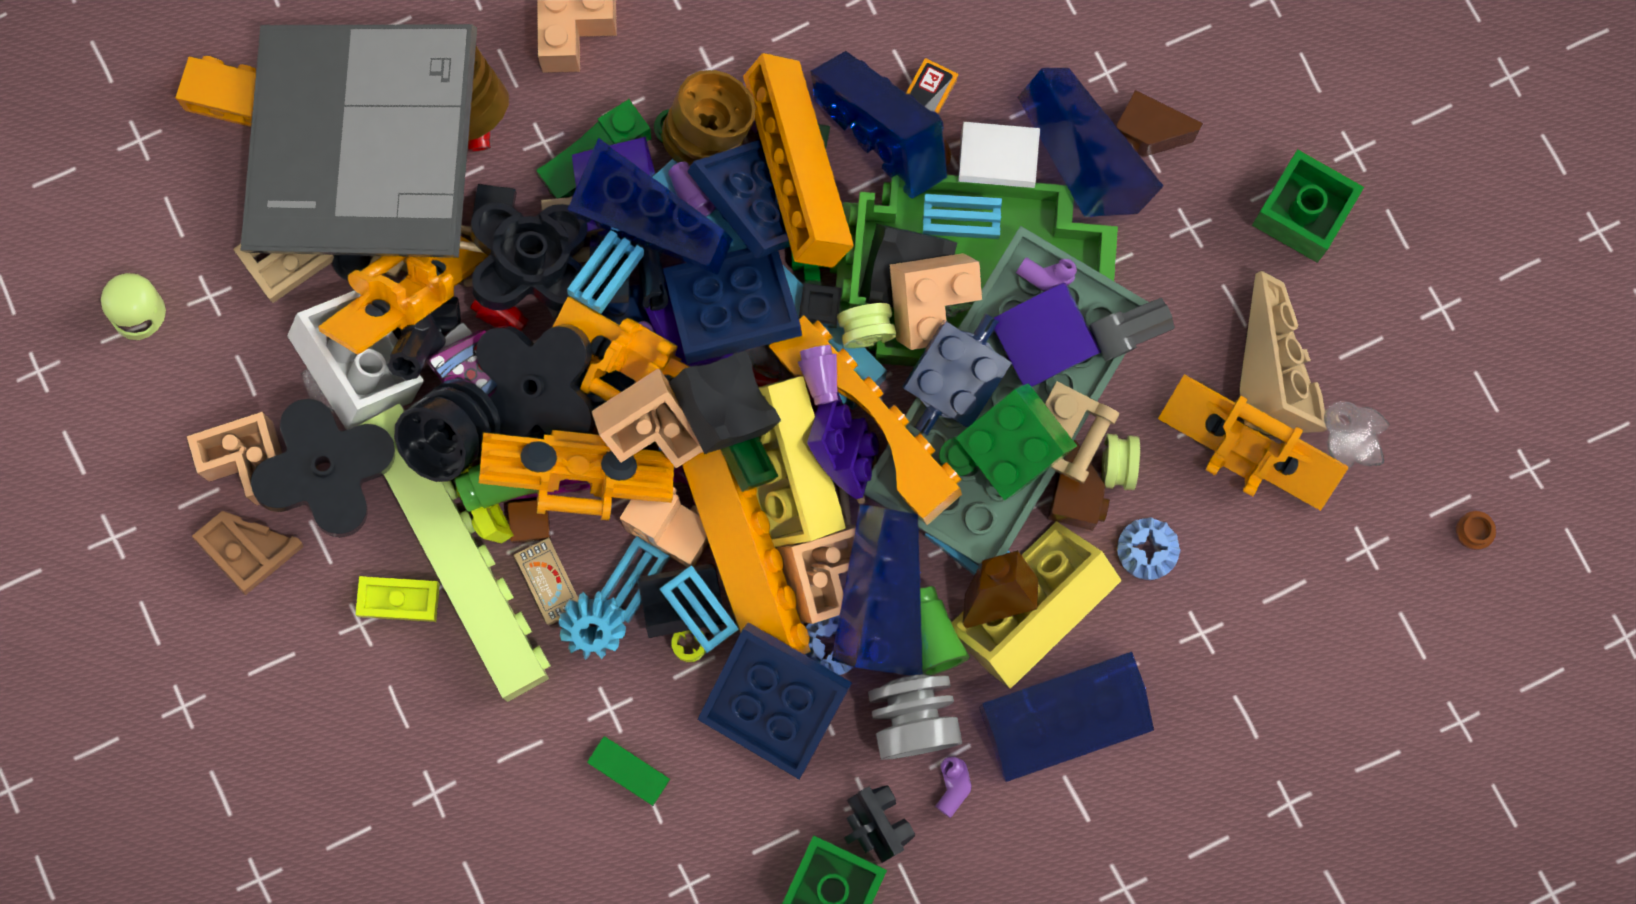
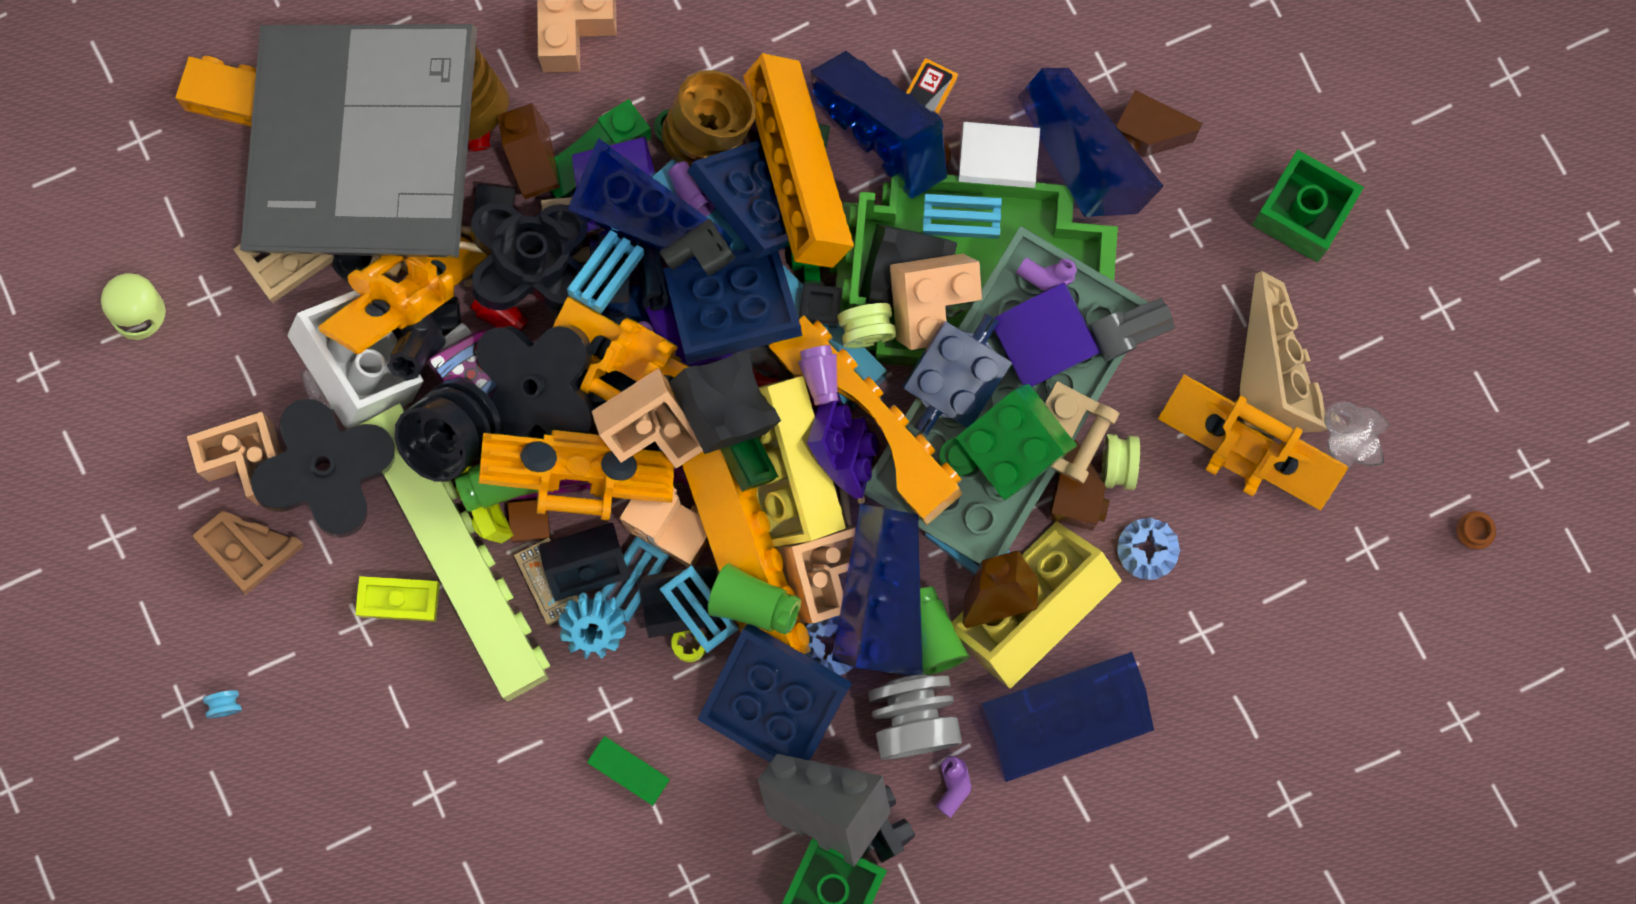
none -> medium azure bush [203,690,242,719]
none -> reddish brown slope [497,103,560,200]
none -> black panel [539,523,630,601]
none -> pearl dark grey piece [660,218,735,277]
none -> bright green plant [708,563,801,635]
none -> dark grey wedge [758,754,891,867]

